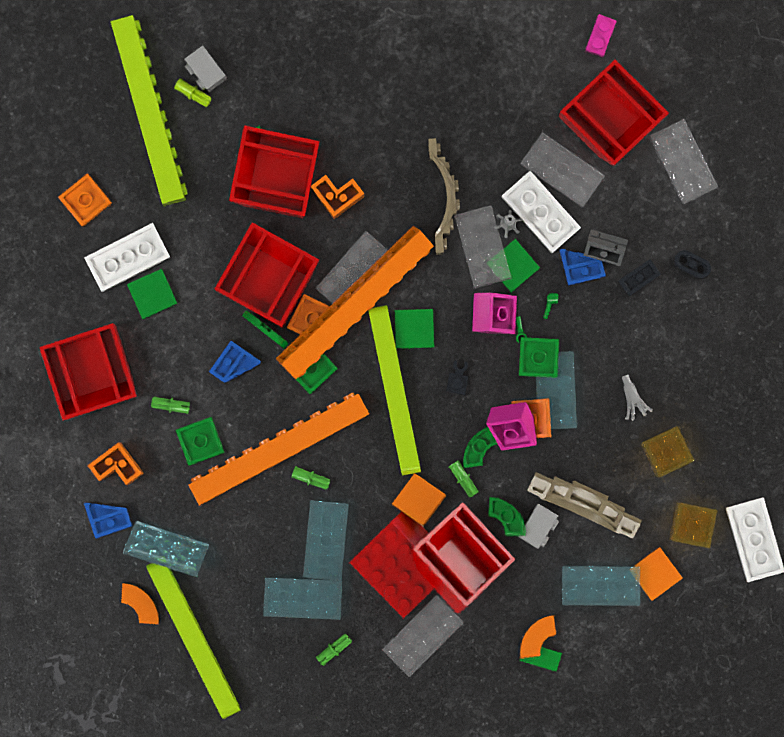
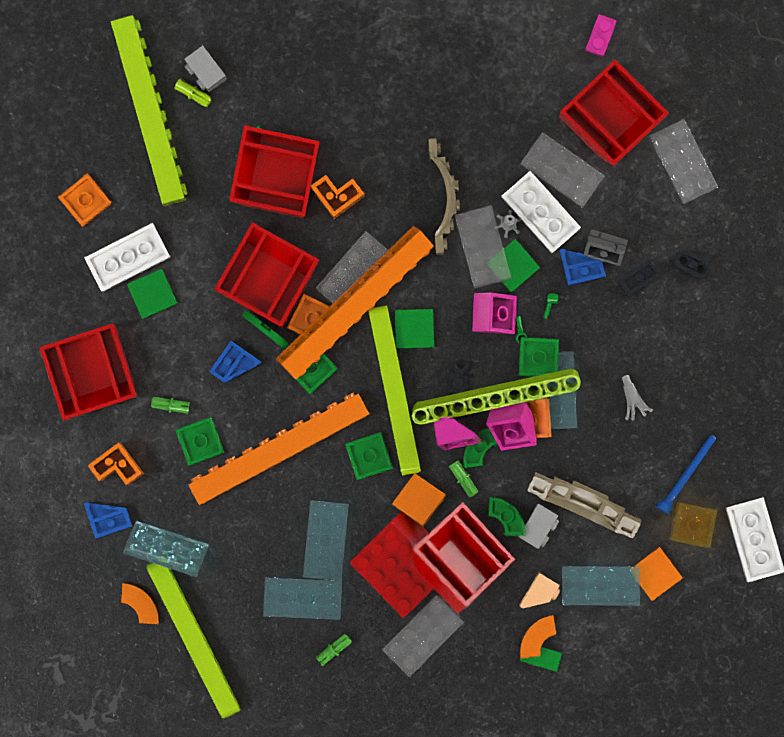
bright green axle [291,466,330,490] -> none
clear yellow brick [640,426,694,478] -> none
none -> green tile [345,432,393,480]
none -> lime beam [412,369,580,424]
none -> dark pink slope [434,417,482,450]
none -> light nougat slope [519,573,560,608]
none -> blue piece [656,435,716,515]

